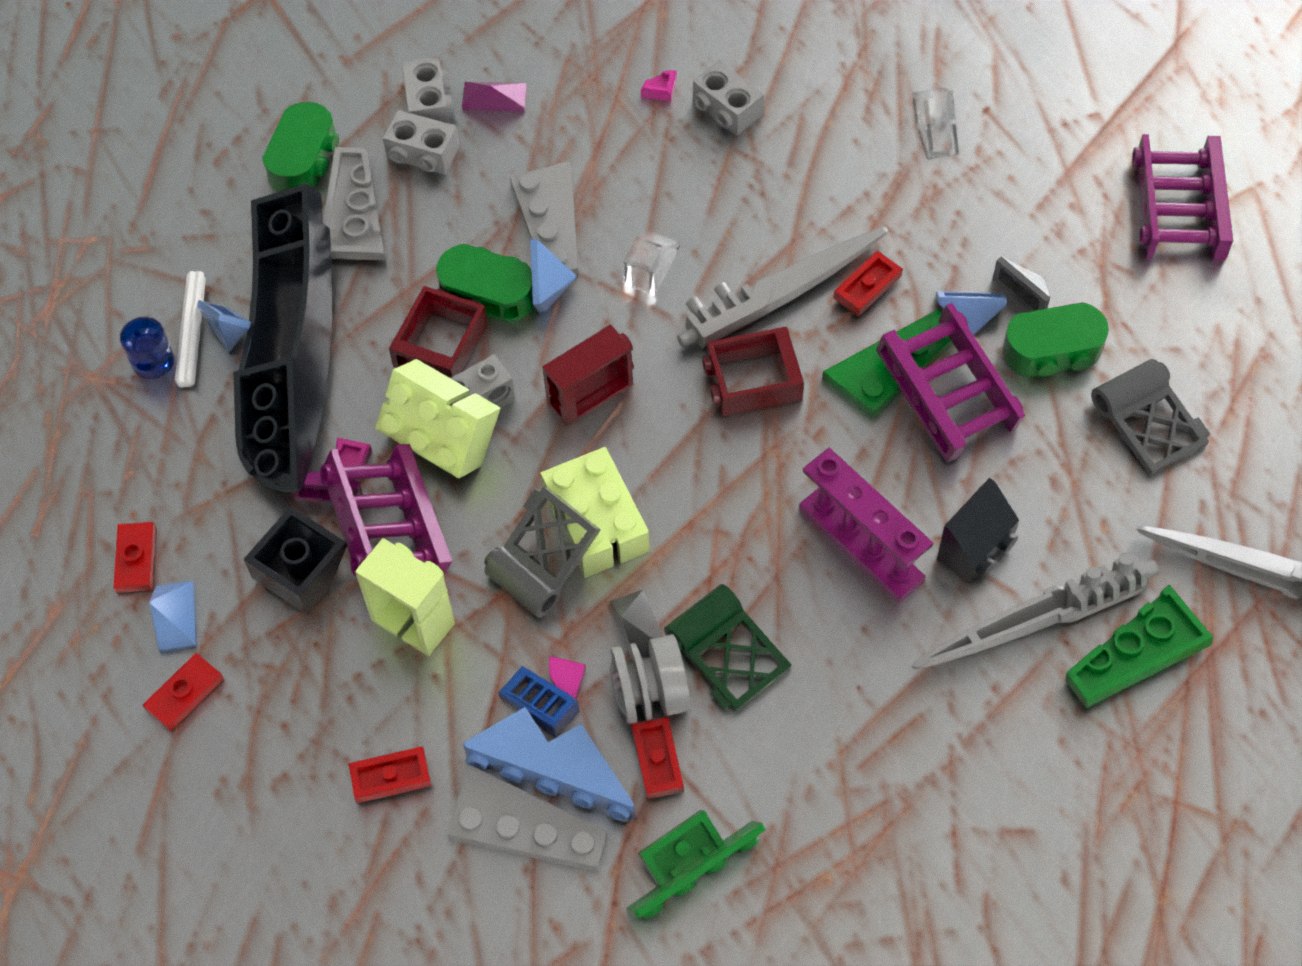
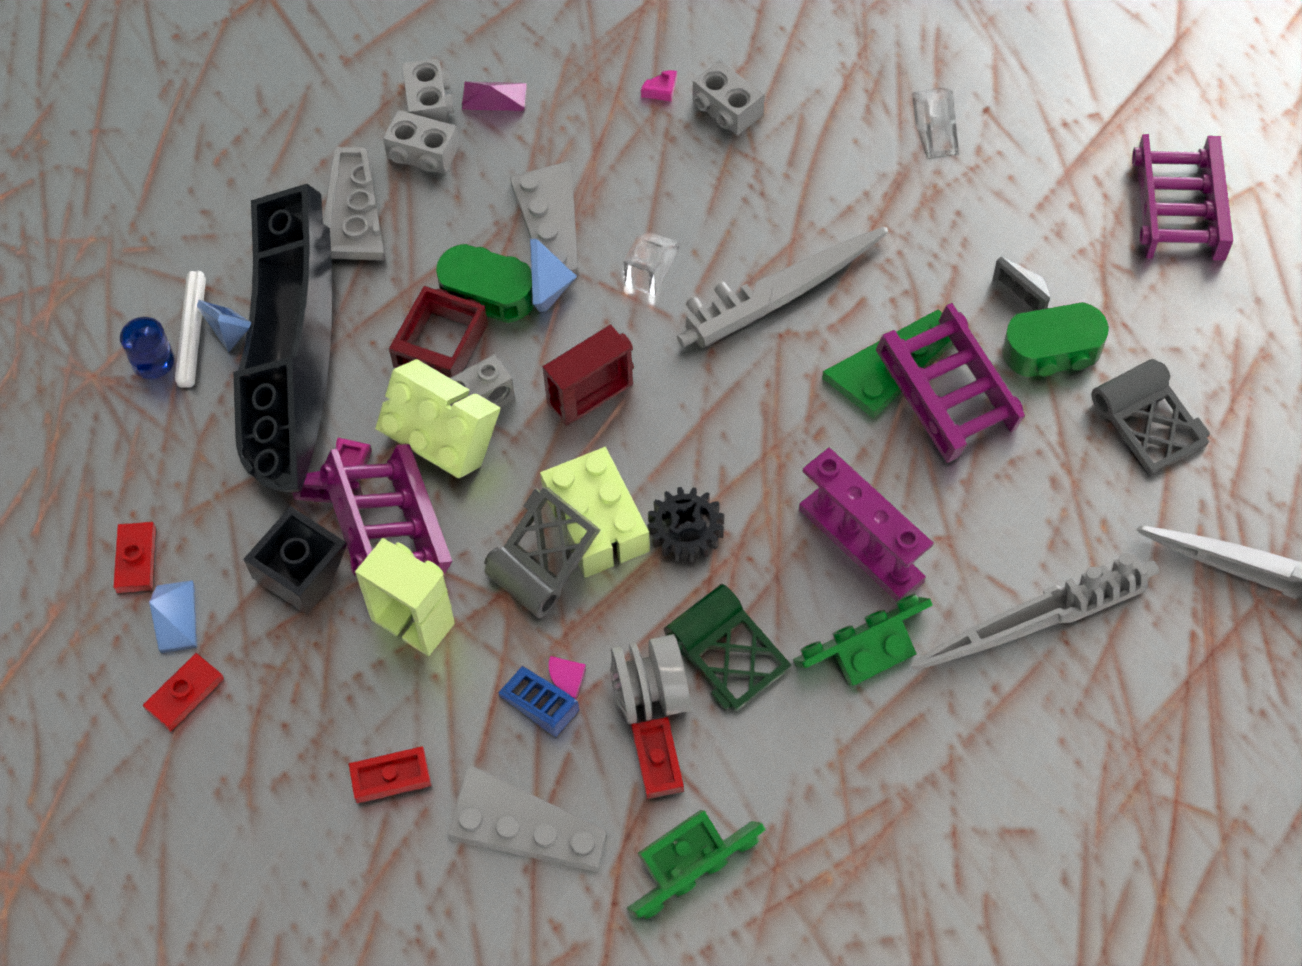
green brick [262,102,339,192] -> none
medium blue slope [463,707,636,822] -> none
dark grey slope [609,589,663,658] -> none
dark red window [702,326,804,417] -> none
red plate [833,250,903,317] -> none
medium blue slope [936,291,1007,335] -> none
black slope [937,478,1019,585] -> none
green wing [1065,584,1214,708] -> none
none -> black gear [647,487,724,562]
none -> green bracket [793,594,933,686]

